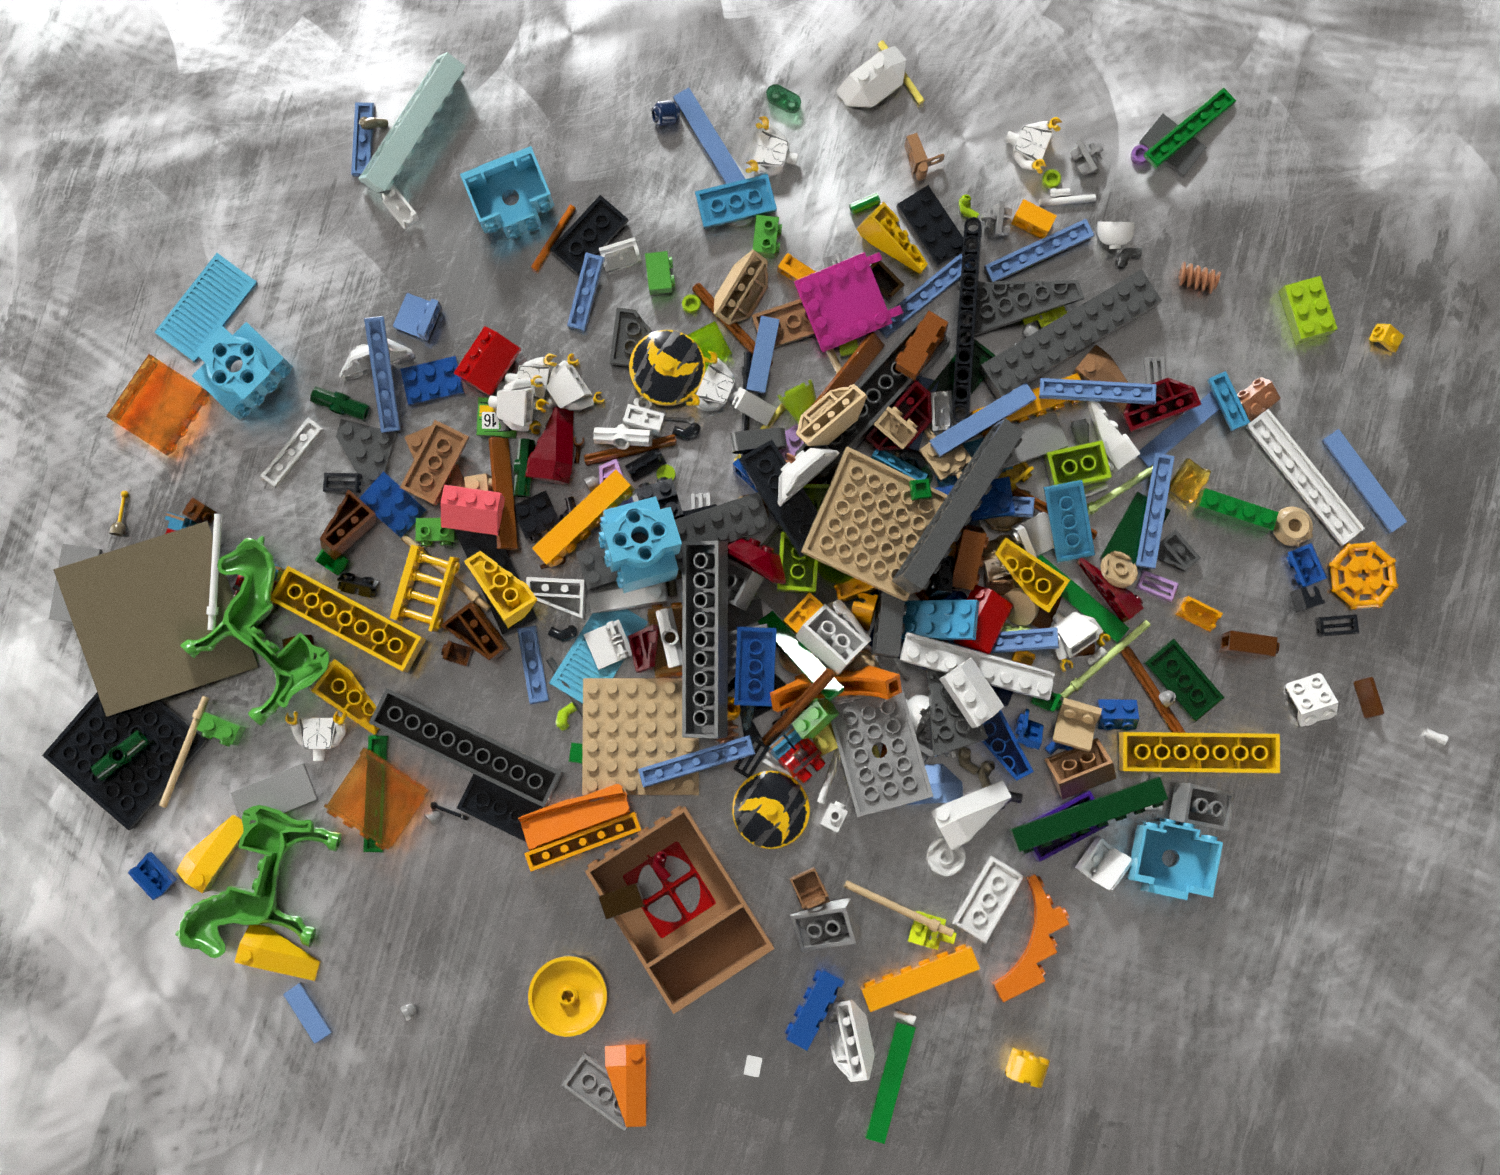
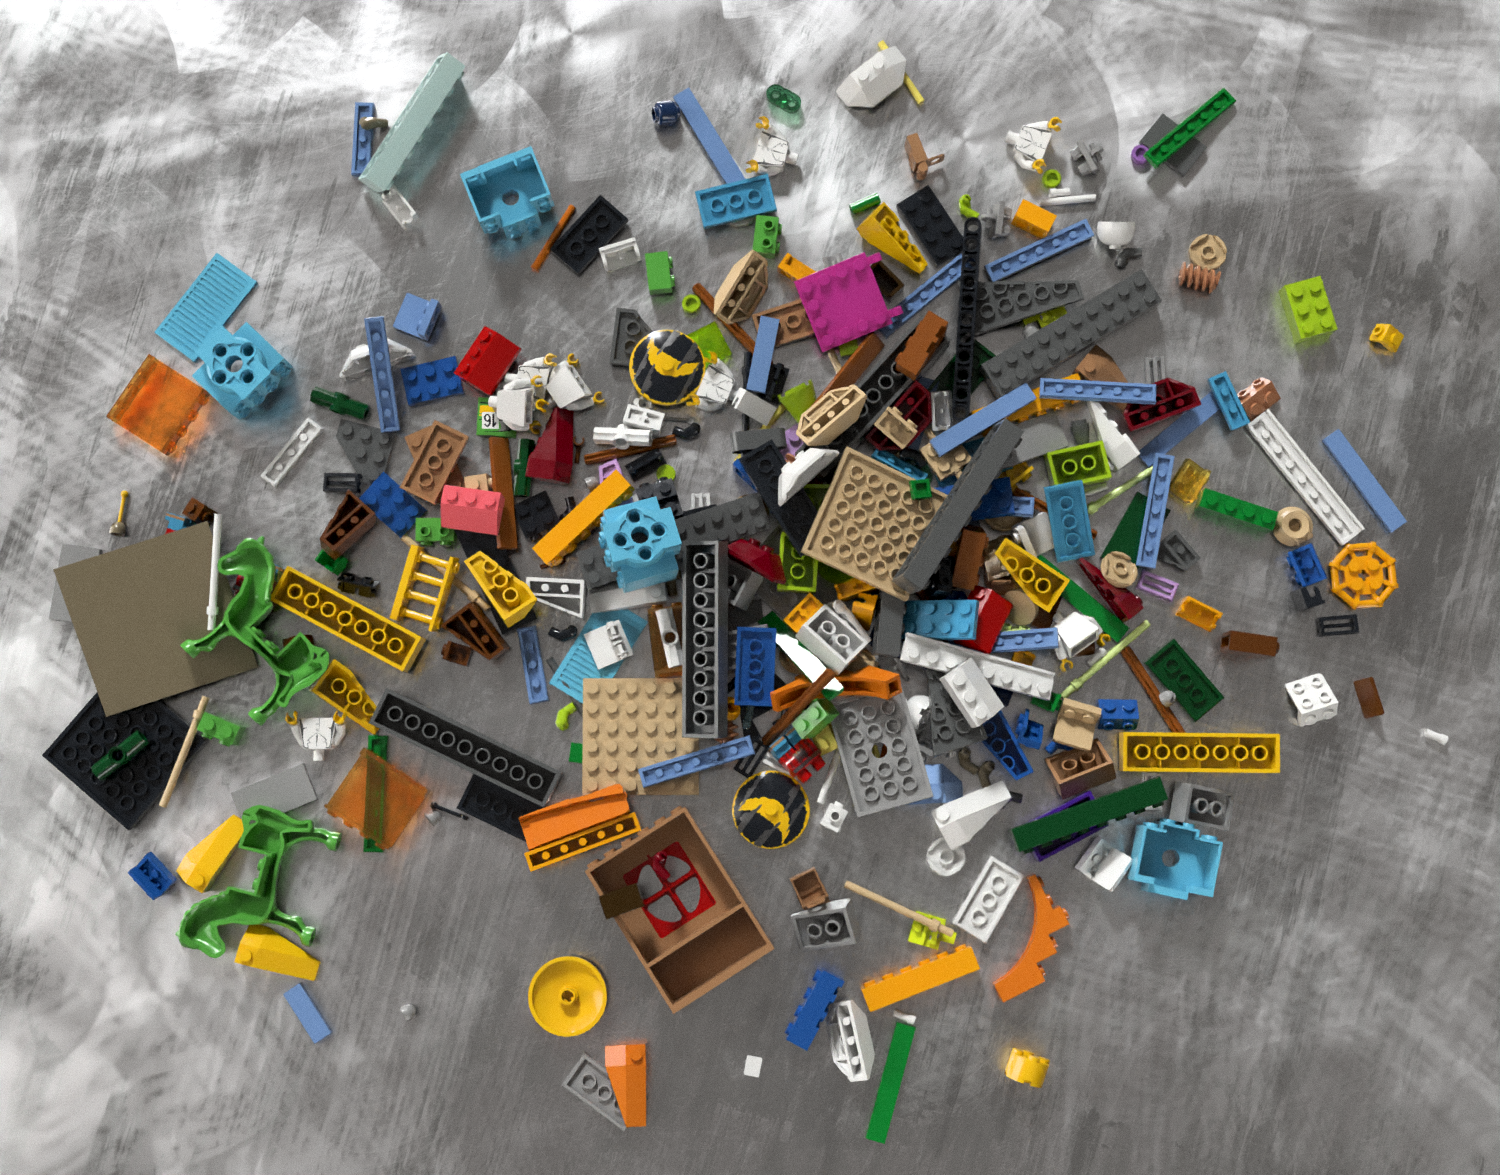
medium blue tile [567,252,605,331] -> none
dark red wing [628,625,659,673] -> none
none -> black hinge [760,363,790,404]
none -> tan tile [1188,234,1227,272]

